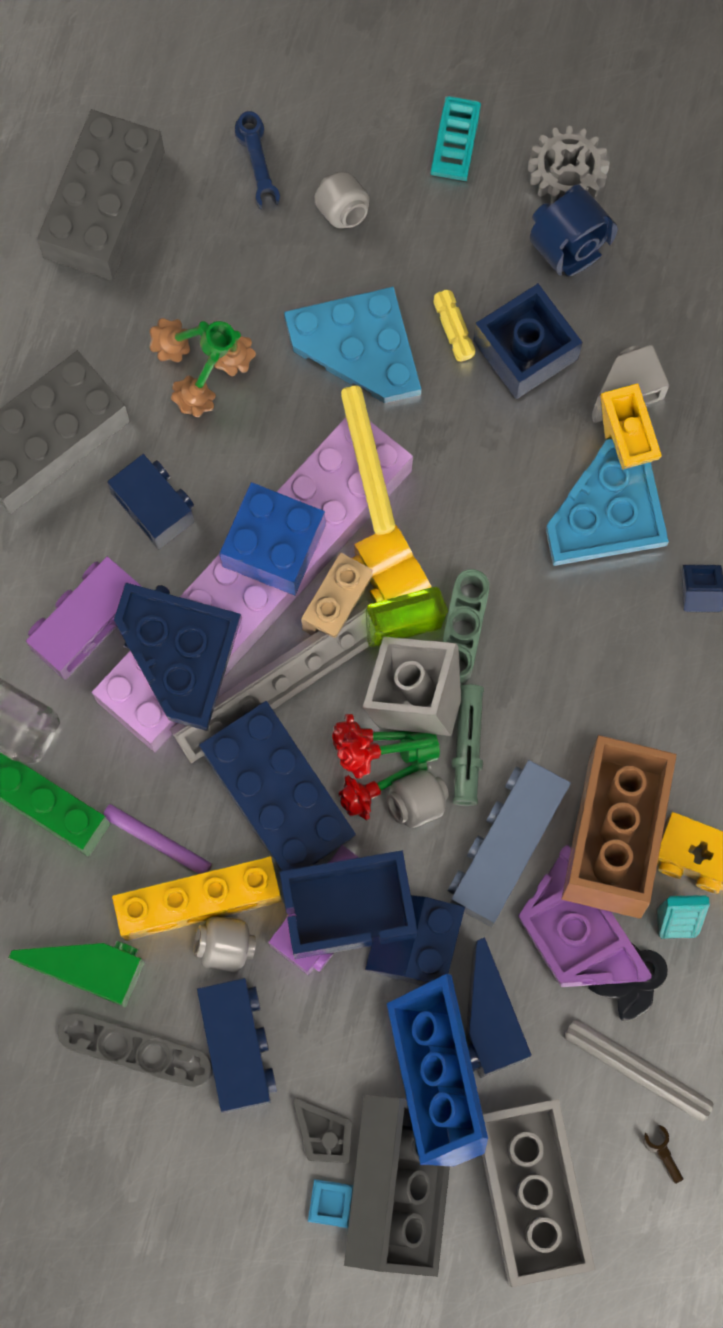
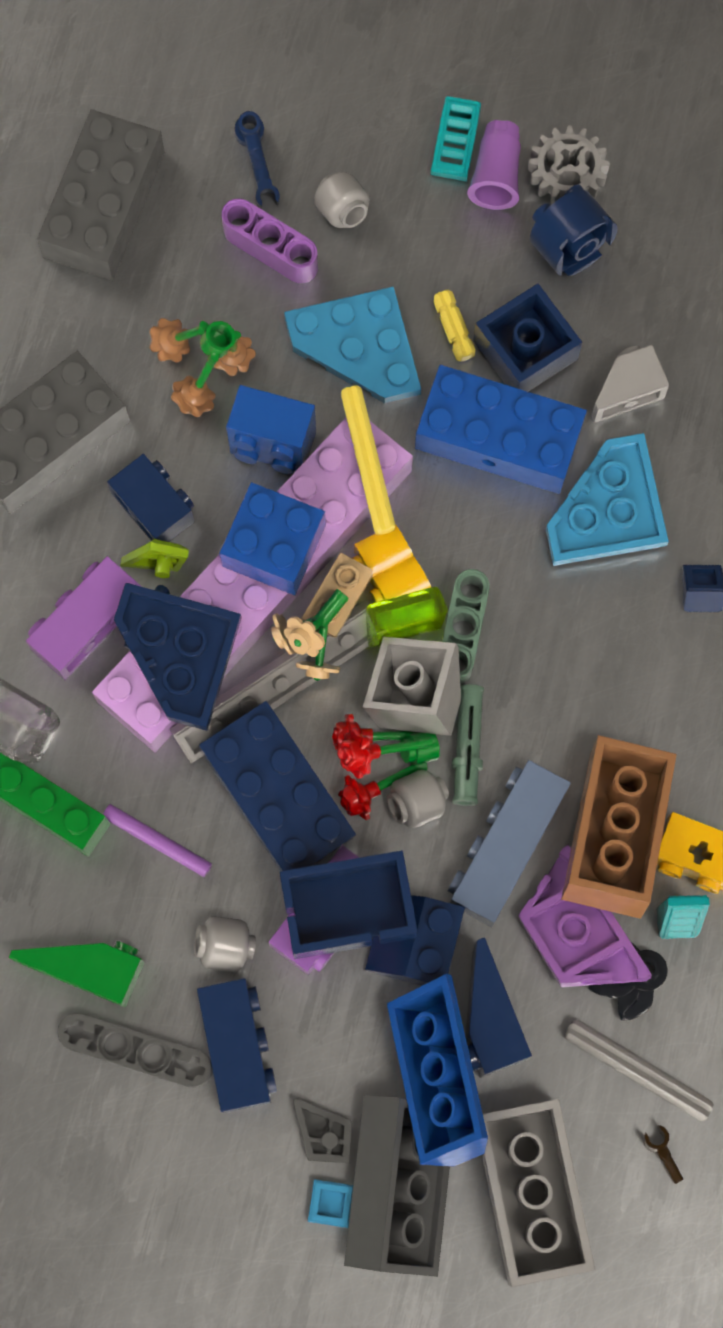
yellow brick [112,856,282,941] -> none
yellow slope [600,383,662,470] -> none
none -> lime piece [120,539,189,578]
none -> medium lavender beam [221,198,318,283]
none -> blue brick [226,385,316,474]
none -> tan plant [271,589,349,681]
none -> blue brick [415,365,587,494]
none -> medium lavender plant [467,120,521,210]

